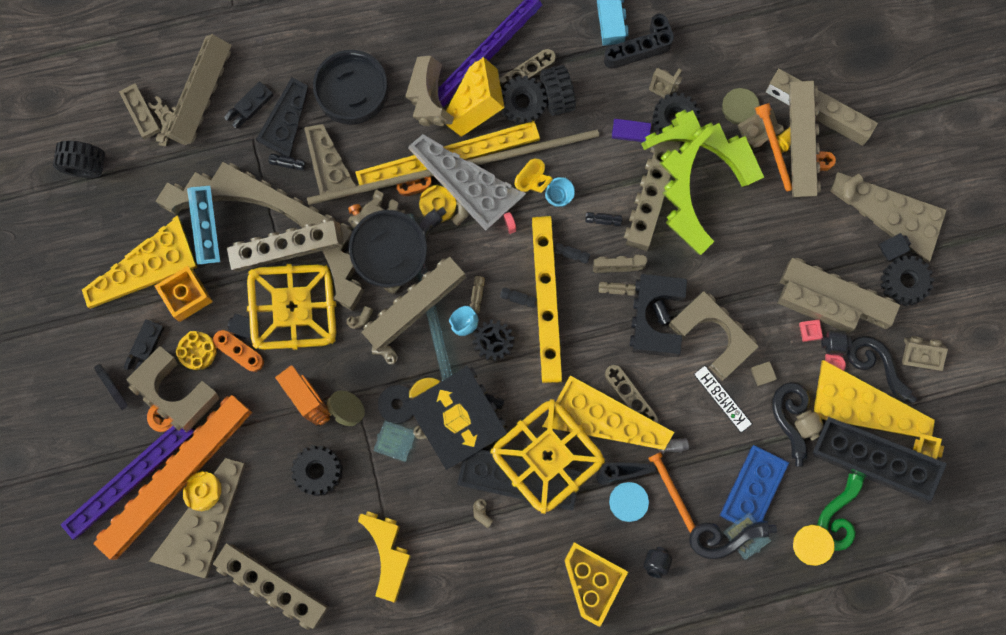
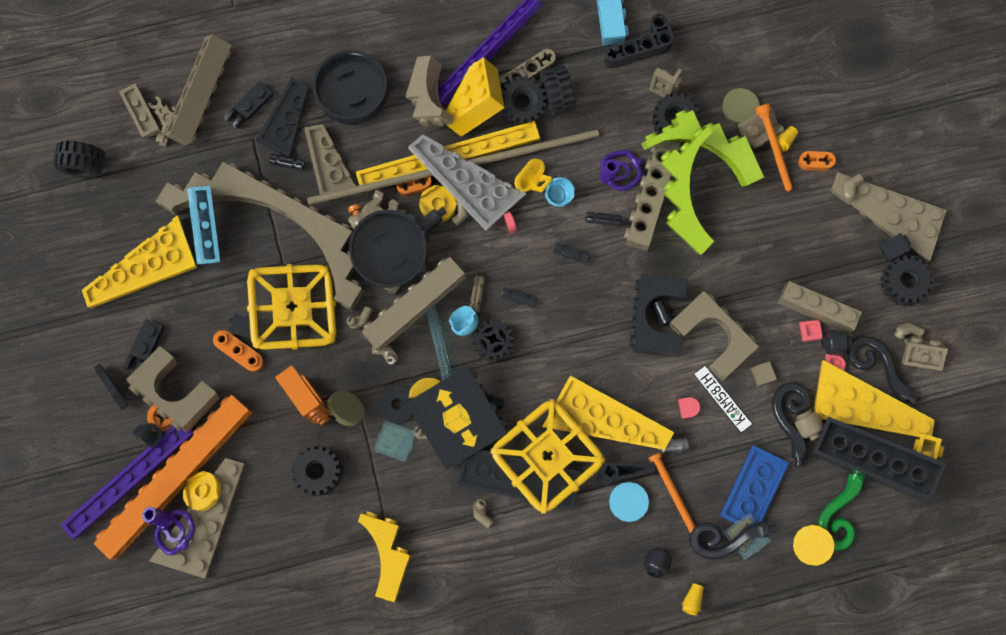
light orange brick [155,266,213,322] -> none
yellow tile [176,331,216,370] -> none
dark tan brick [213,543,329,630] -> none
brick [227,219,344,271] -> none
yellow beam [532,216,562,383] -> none
yellow brick [564,543,628,627] -> none
dark tan hinge [593,255,647,273] -> none
dark tan axle [599,282,636,295] -> none
dark tan beam [605,365,658,423] -> none
dark purple tile [612,119,651,142] -> none
dark tan brick [765,68,878,146] -> none
dark tan brick [779,258,900,329] -> none
dark tan brick [789,81,821,198] -> none
none -> black rock [132,423,162,448]
none -> dark purple piece [142,507,196,556]
none -> dark purple piece [599,150,643,191]
none -> coral tile [678,397,700,419]
none -> yellow cone [681,584,704,616]
none -> dark tan arm [894,323,925,339]

